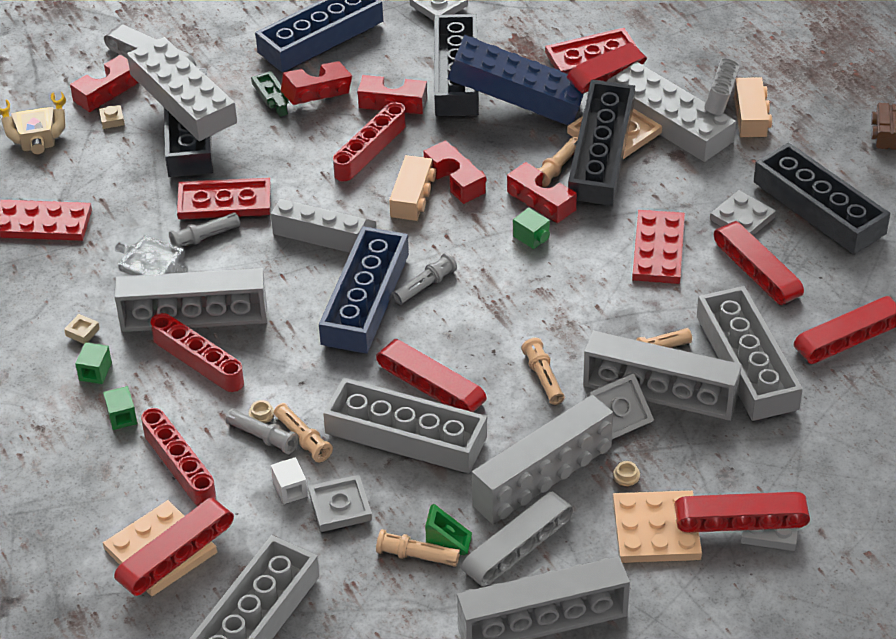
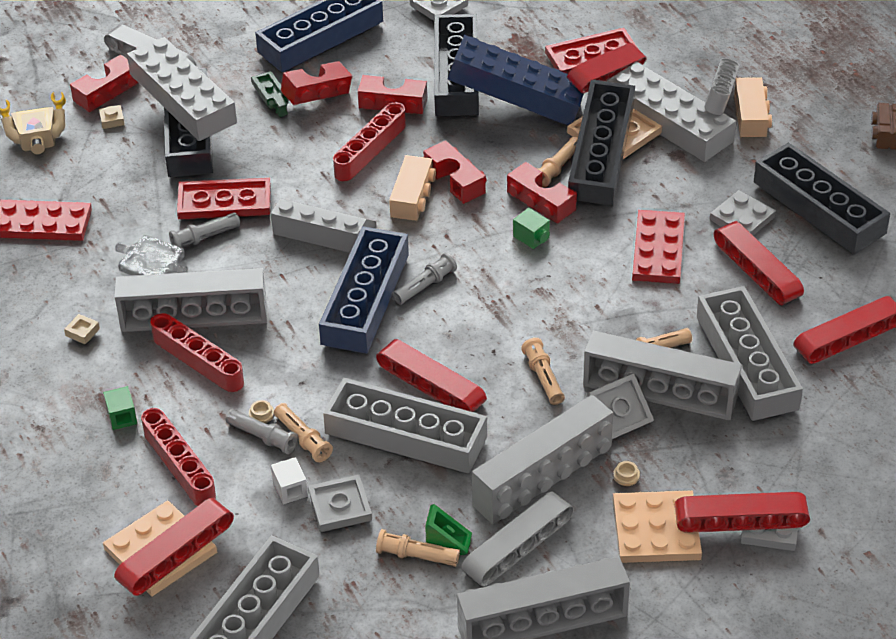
green brick [75,342,112,384] -> none

